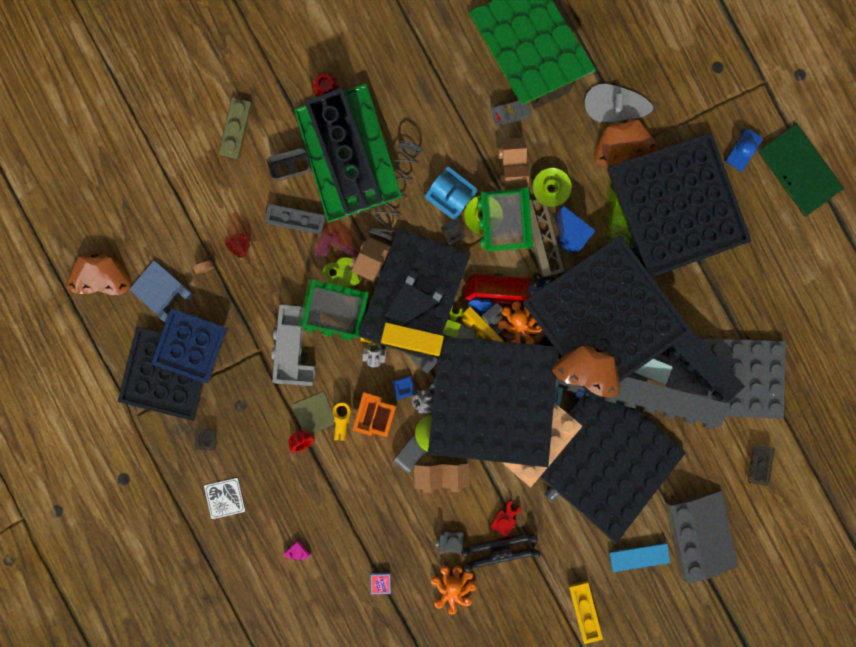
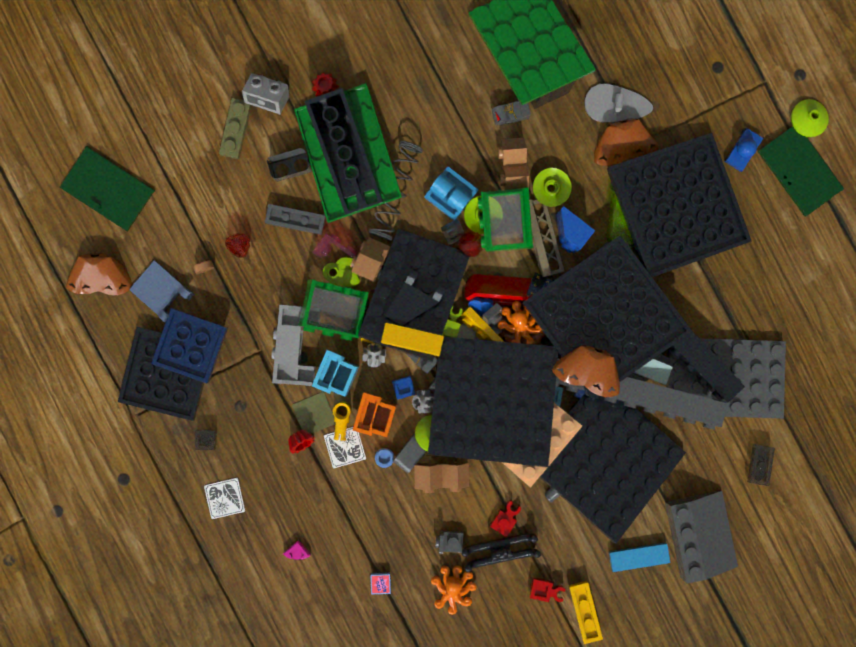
none -> dark green container [60,146,155,232]
none -> light grey brick [242,73,289,114]
none -> medium azure plate [312,350,360,396]
none -> white sticker [324,427,366,468]
none -> medium blue tile [375,448,394,468]
none -> clear red cone [458,232,482,257]
none -> red plate [529,577,566,602]
none -> lime dish [791,99,829,137]

